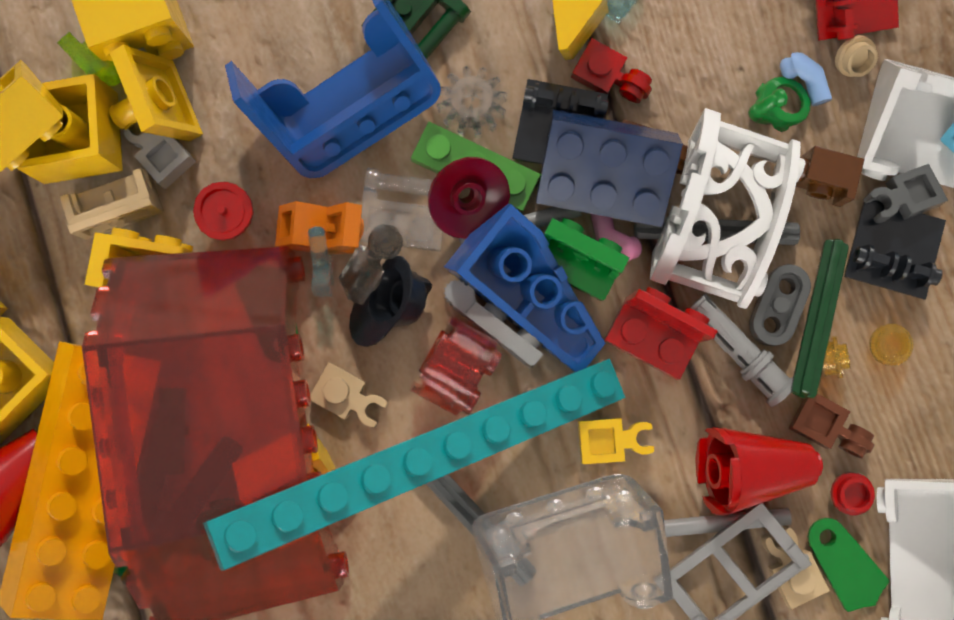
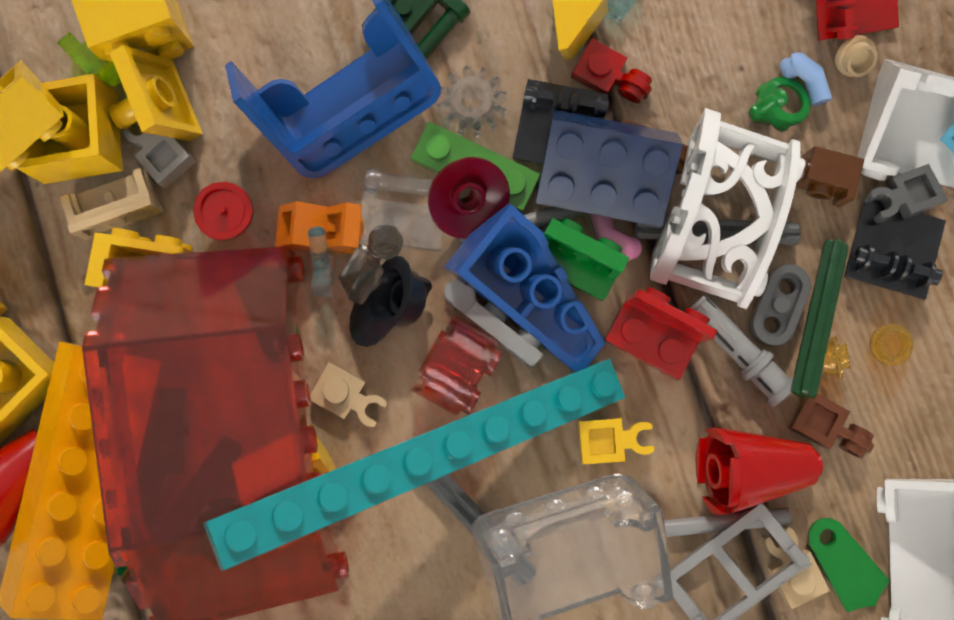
red plate [830,472,875,516] -> none

